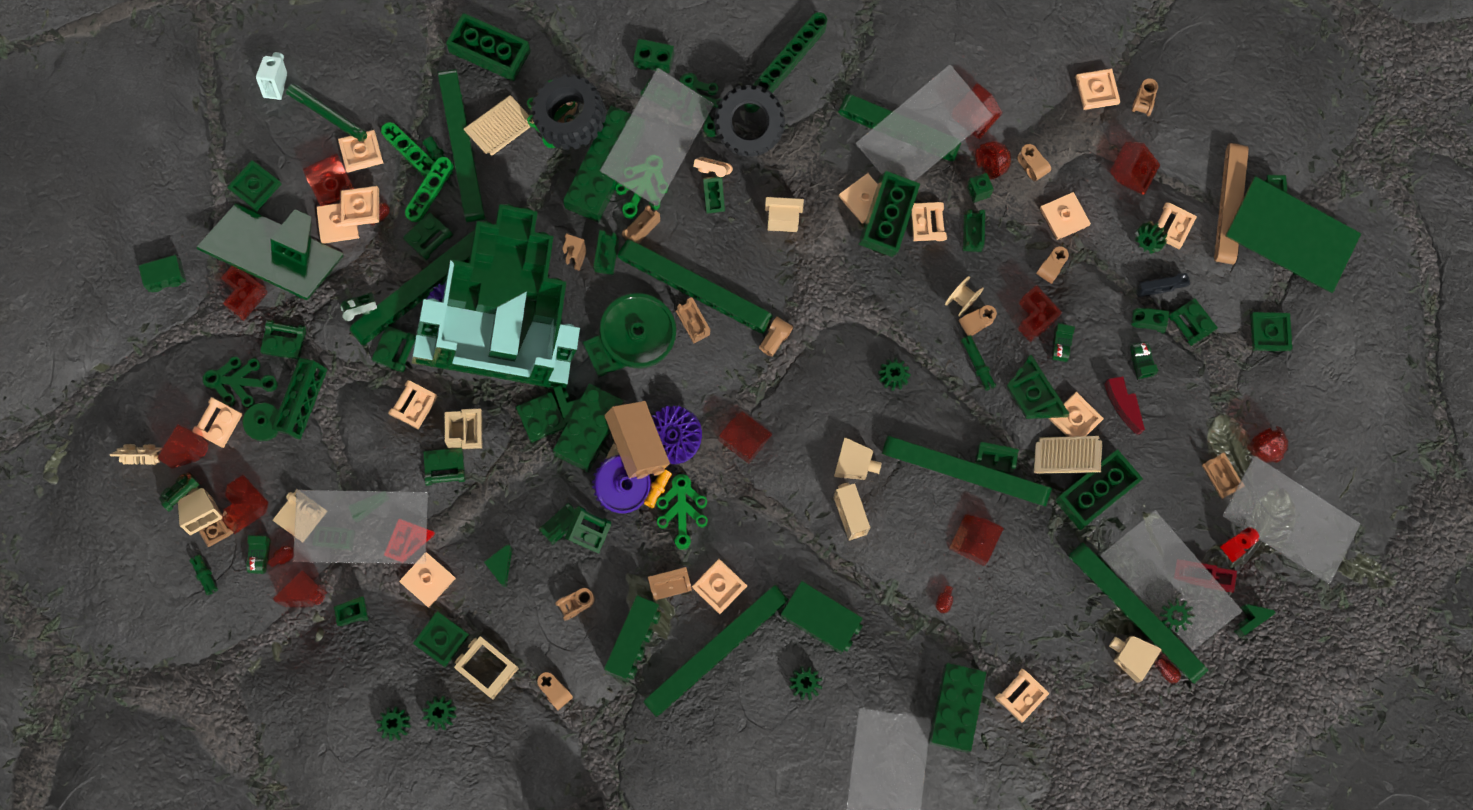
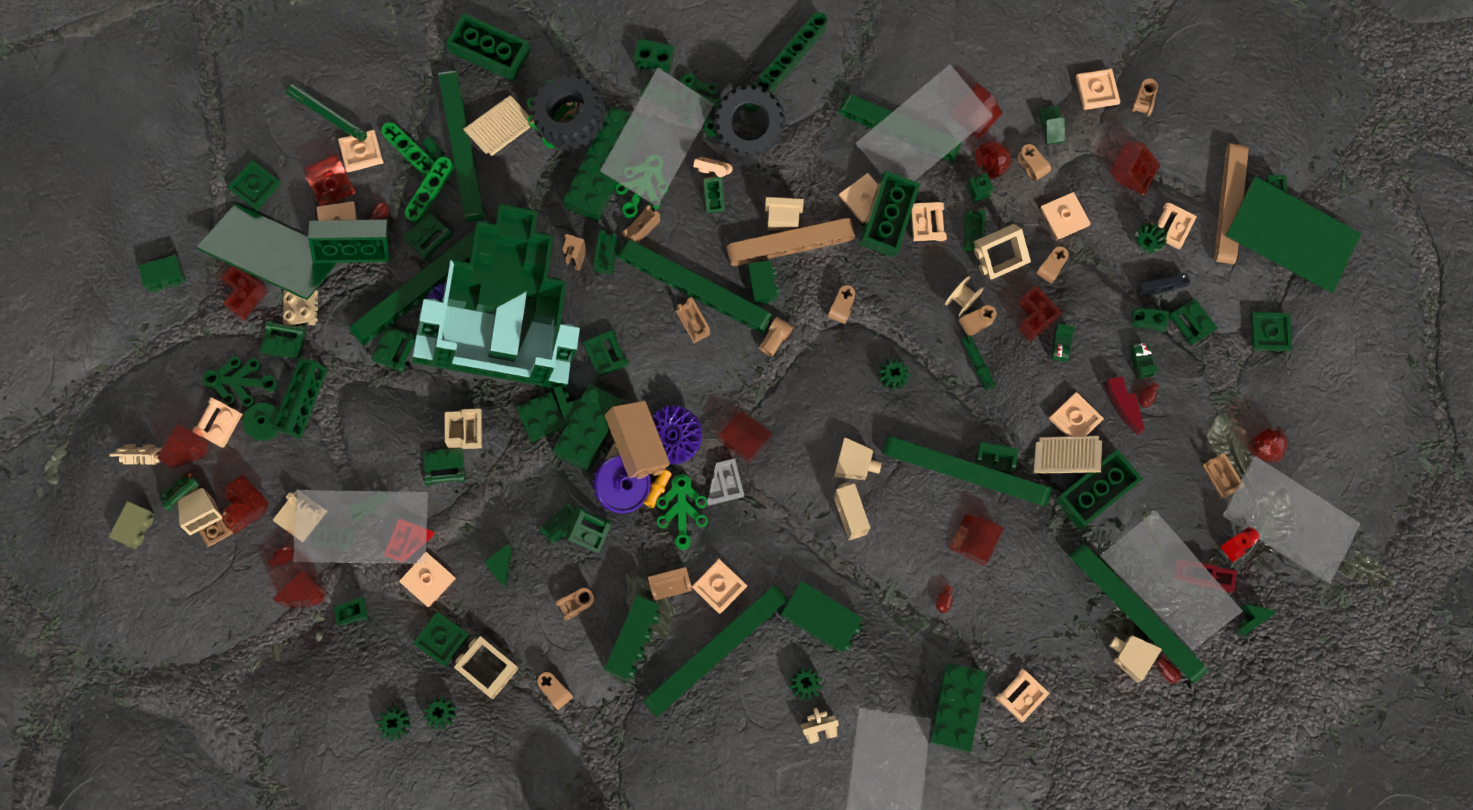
dark green pin [189,555,218,595] -> none
dark green leg [246,535,271,574] -> none
light aqua torso [256,52,287,100] -> none
slope [271,210,312,266] -> none
light nougat plate [340,186,379,227] -> none
plate [340,292,377,321] -> none
light nougat plate [388,380,438,429] -> none
dark green dish [600,293,676,368] -> none
dark green wing [1007,355,1069,419] -> none
dark green gear [1160,598,1195,632] -> none
none -> olive brick [109,501,154,549]
none -> tan hinge [283,290,318,325]
none -> dark green brick [308,220,390,263]
none -> light grey wing [707,459,744,506]
none -> medium nougat beam [726,218,856,266]
none -> dark green brick [748,260,780,305]
none -> tan hips [800,708,839,744]
none -> medium nougat piece [828,285,855,324]
none -> tan window [974,224,1031,280]
none -> dark green slope [1039,106,1065,145]
none -> clear red cylinder [1138,382,1159,408]

